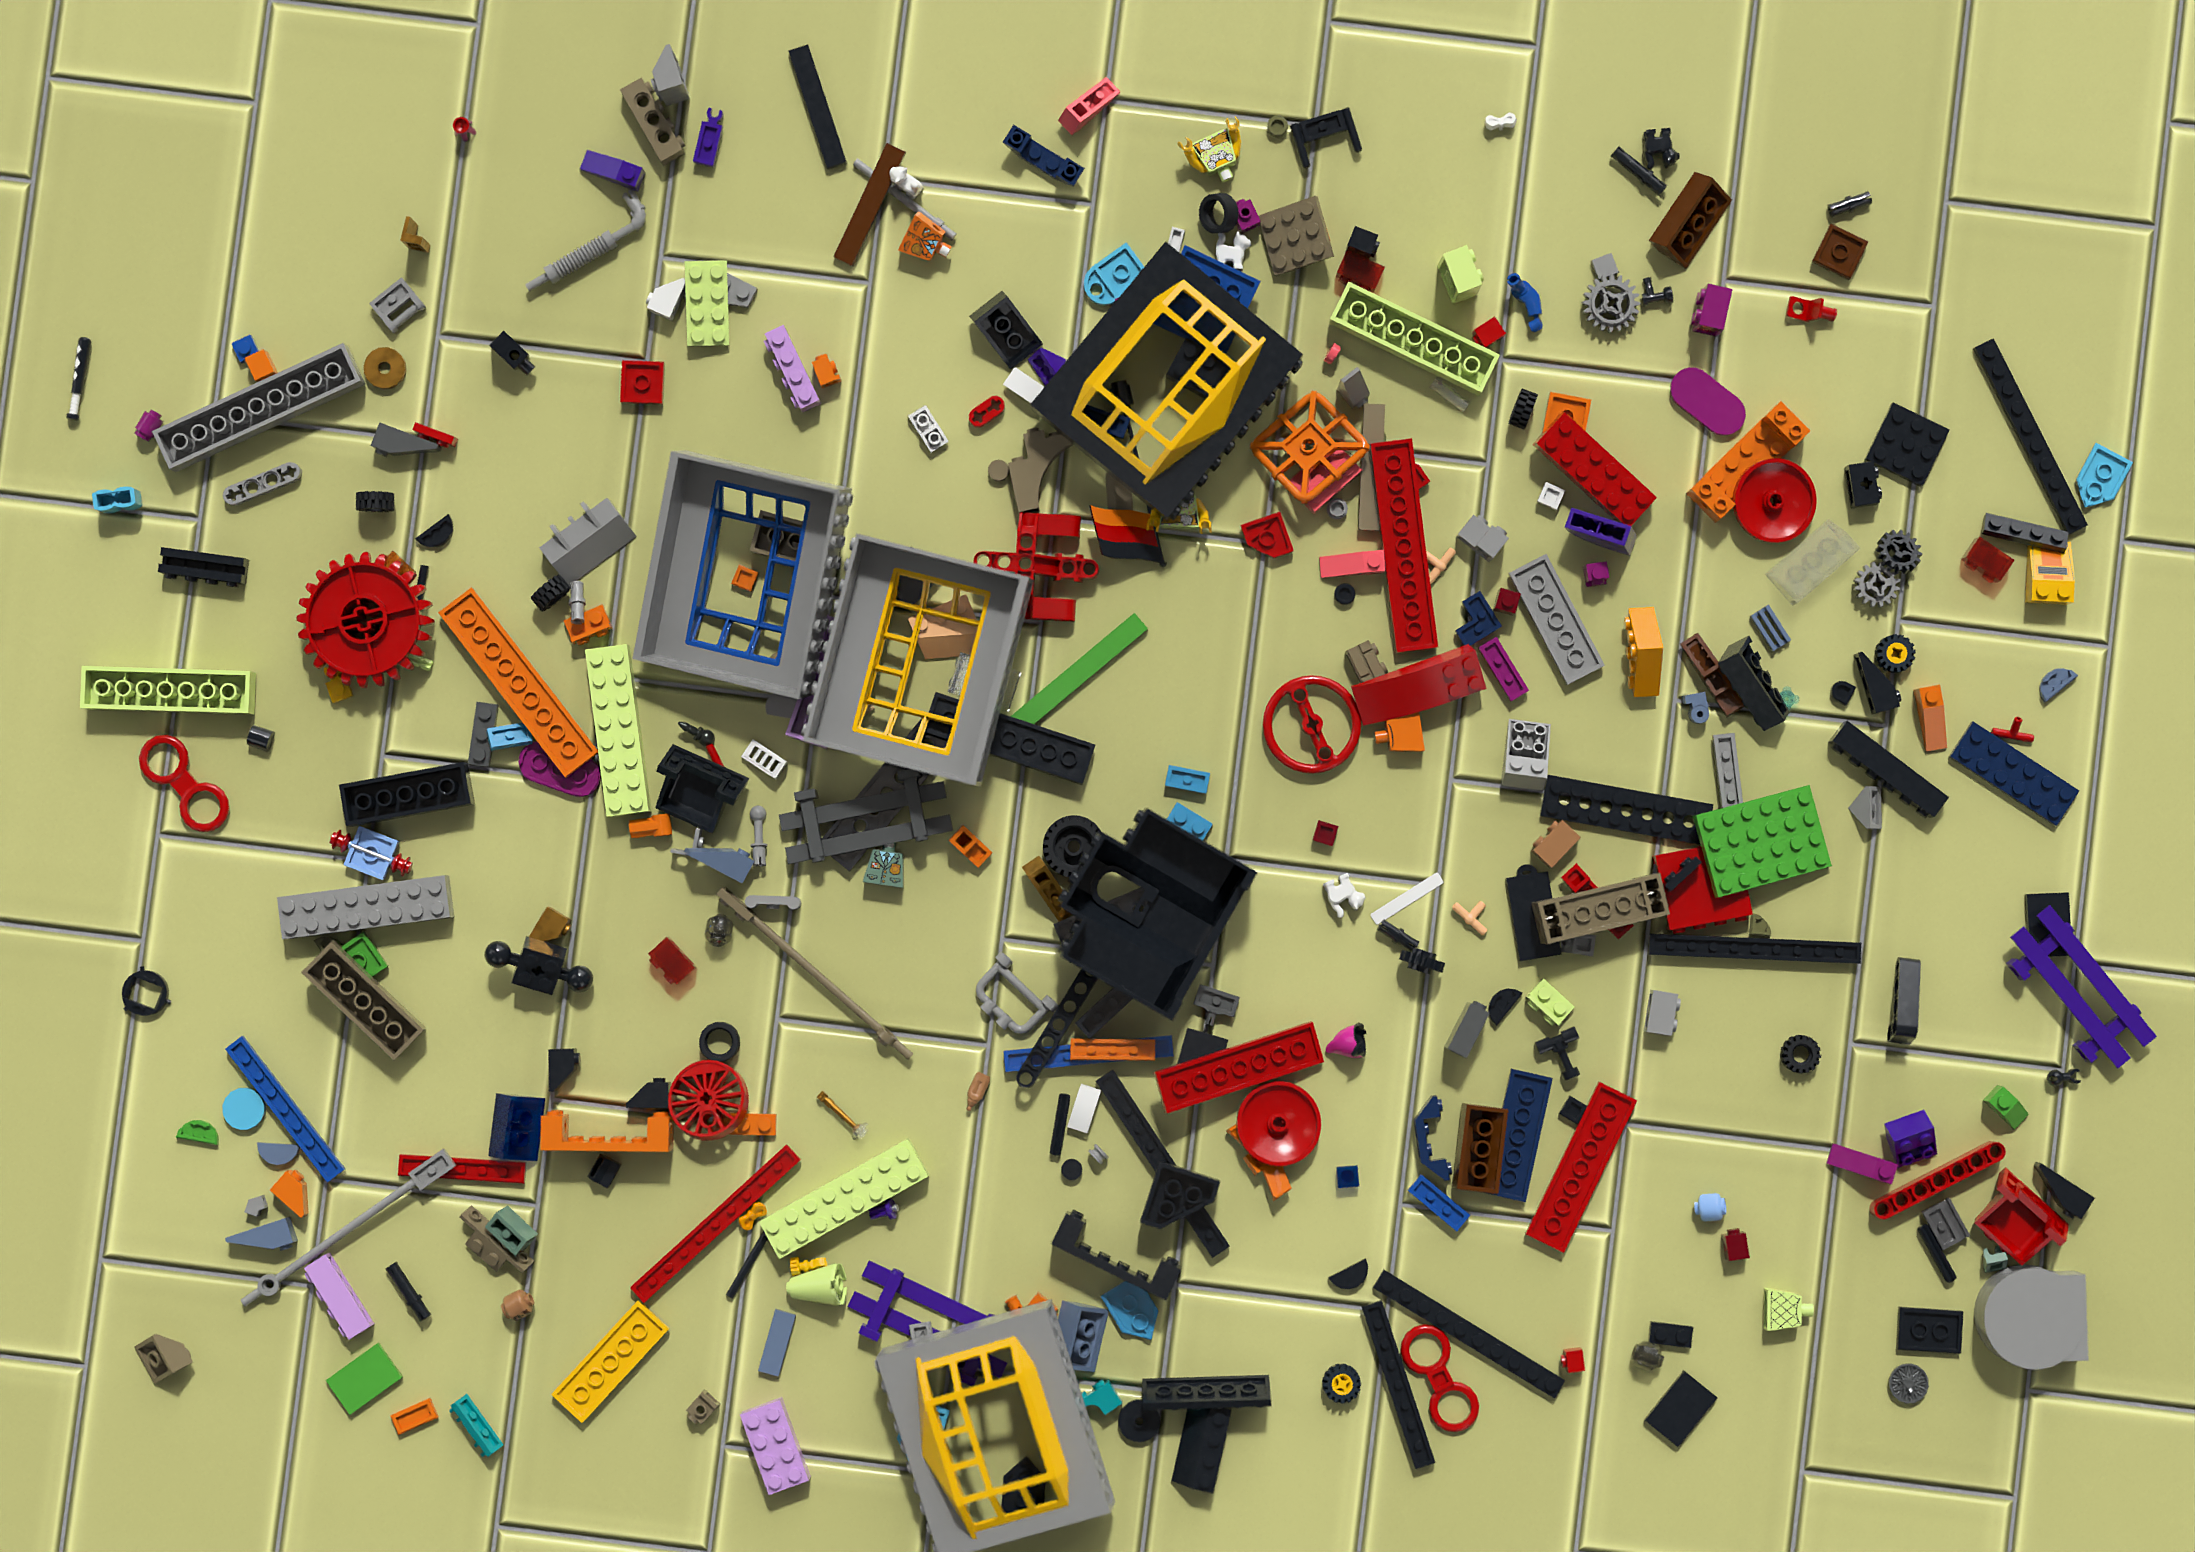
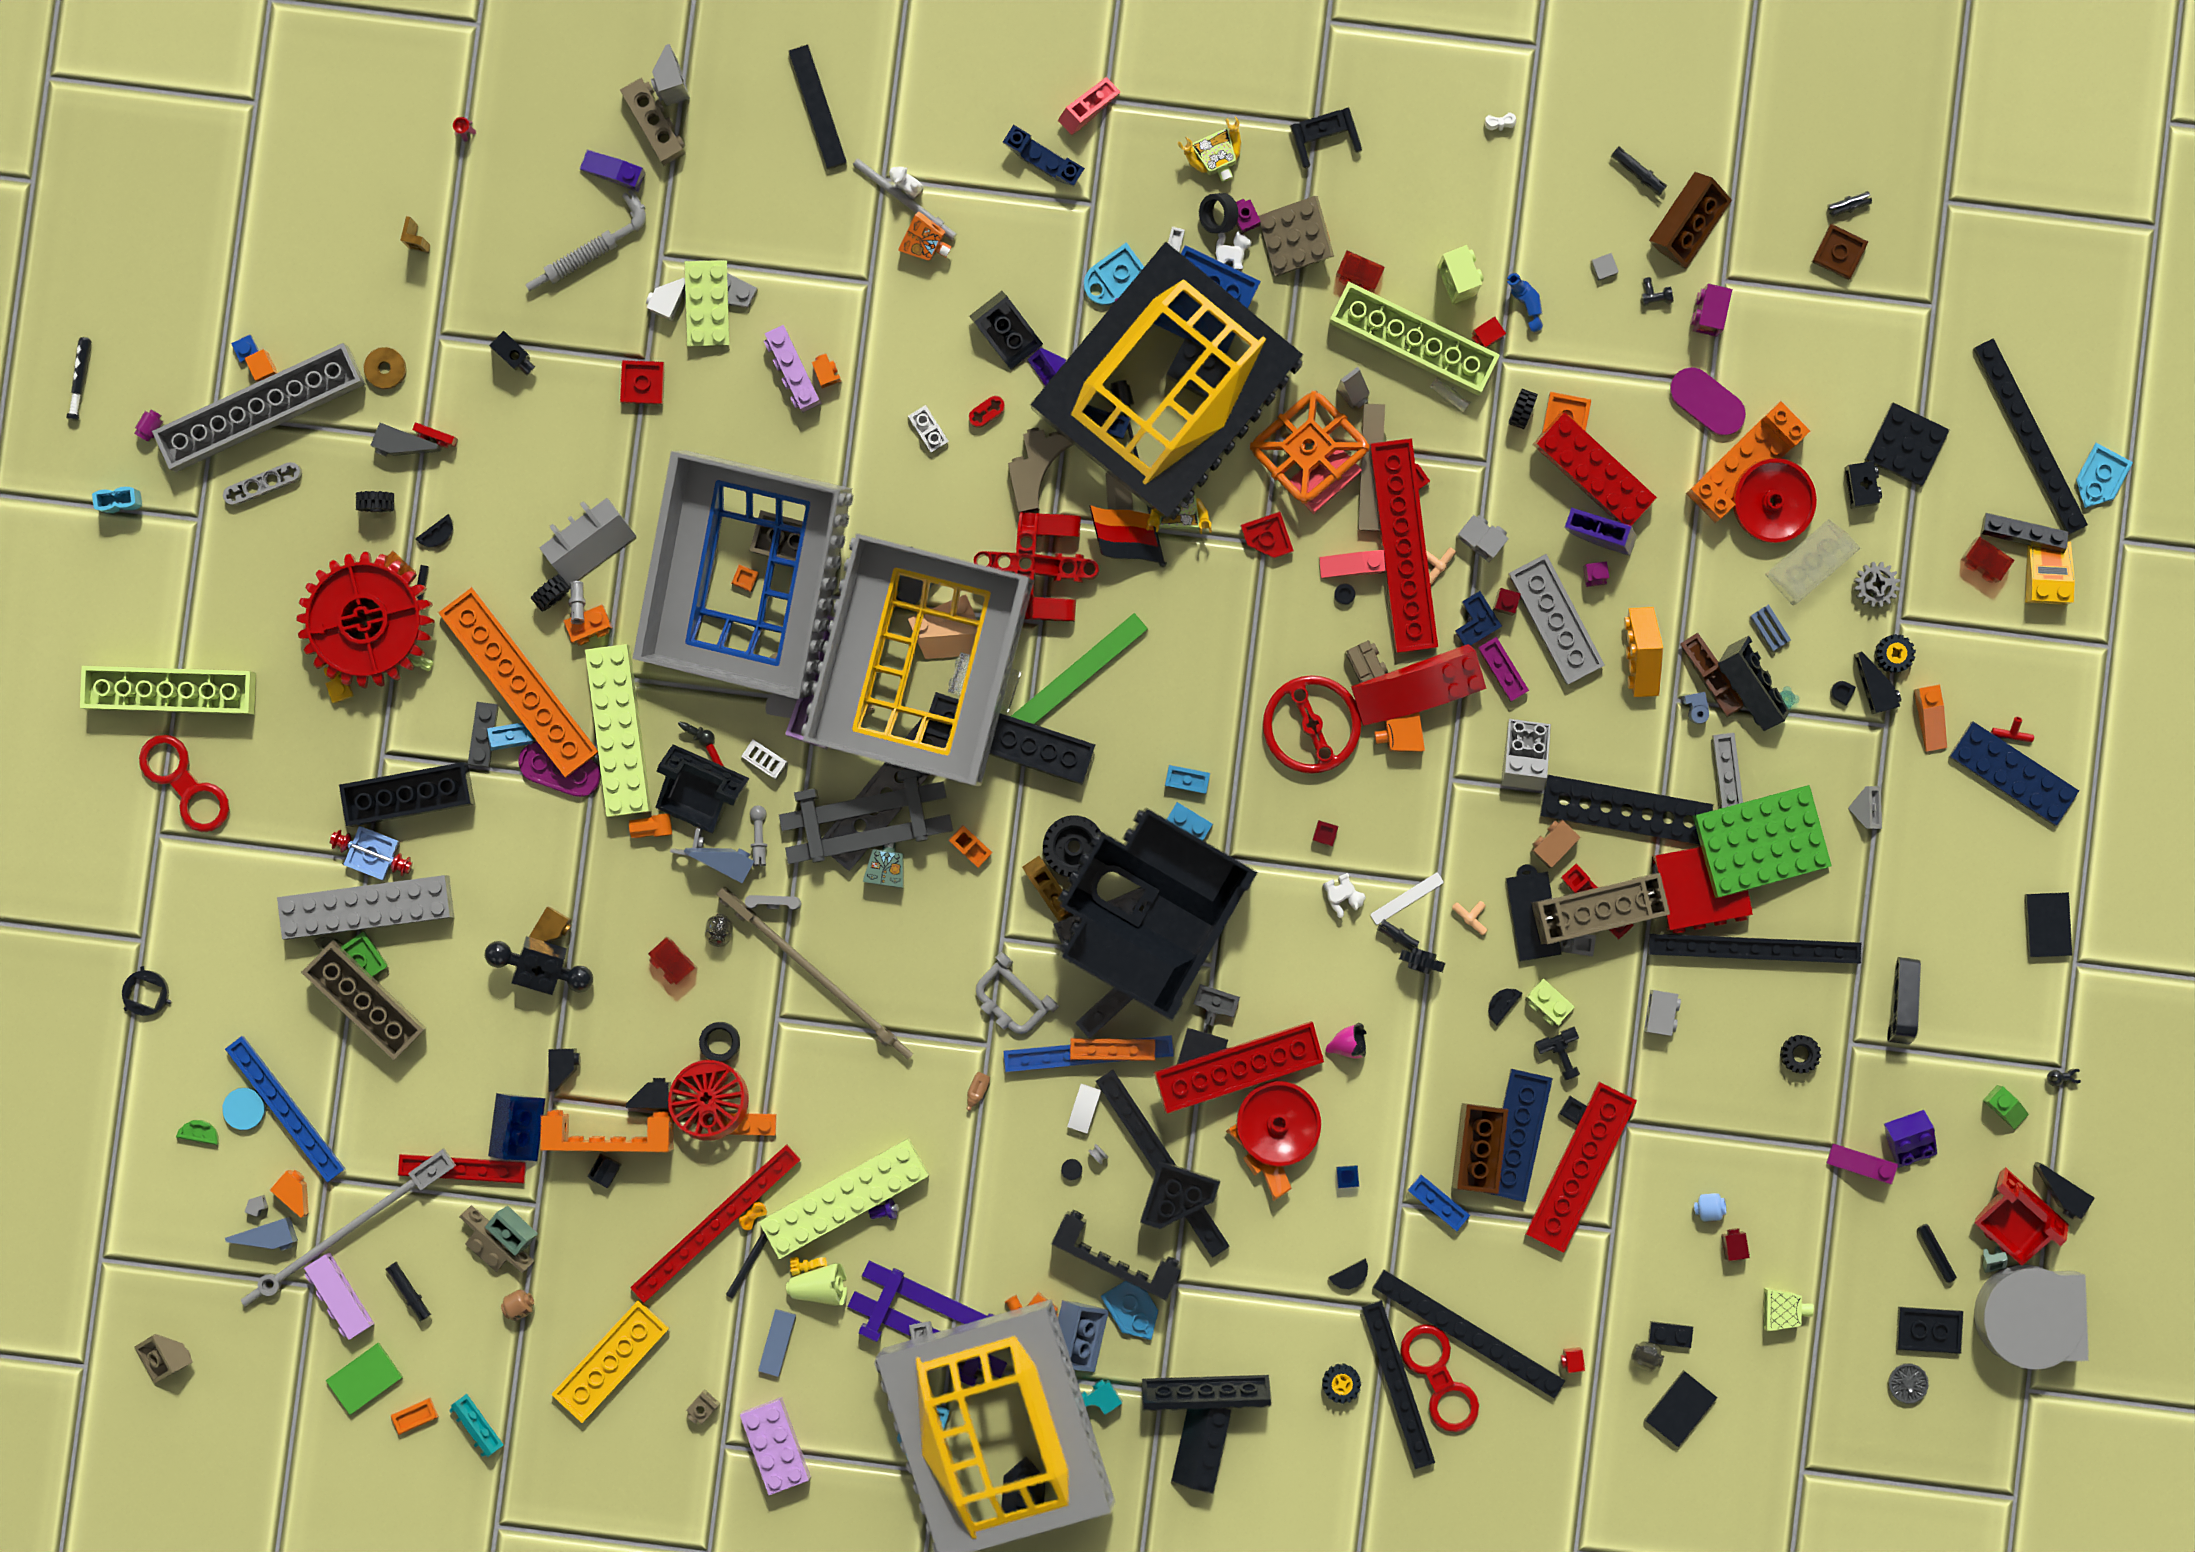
black brick [158,547,249,588] -> none
black brick [247,725,275,752] -> none
sand blue tile [257,1142,300,1165] -> none
light grey plate [369,277,426,333] -> none
dark purple plate [693,108,723,167] -> none
pearl gold piece [817,1091,868,1140] -> none
reddish brown tile [833,143,906,266] -> none
dark tan tile [988,460,1009,481] -> none
white slope [1003,367,1044,403] -> none
black beam [1016,969,1098,1089] -> none
black axle [1050,1093,1070,1156] -> none
black plate [1118,1399,1160,1442] -> none
olive tile [1267,116,1288,138] -> none
coral tile [1323,343,1341,364] -> none
light grey plate [1327,498,1348,519] -> none
black brick [1345,226,1380,262] -> none
dark blue slope [1413,1095,1452,1181] -> none
dark grey brick [1444,1001,1490,1058] -> none
white plate [1537,482,1565,510] -> none
light grey gear [1581,274,1641,333] -> none
black animal [1643,128,1680,169] -> none
black plate [1663,856,1702,892] -> none
olive tile [1749,914,1771,937] -> none
red bracket [1786,296,1837,322] -> none
black brick [1829,721,1949,818] -> none
red beam [1870,1141,2006,1219] -> none
black gear [1875,530,1922,574] -> none
flat silver plate [1921,1198,1970,1250] -> none
dark purple fence [2006,905,2157,1069] -> none
sand blue tile [2039,668,2078,702] -> none

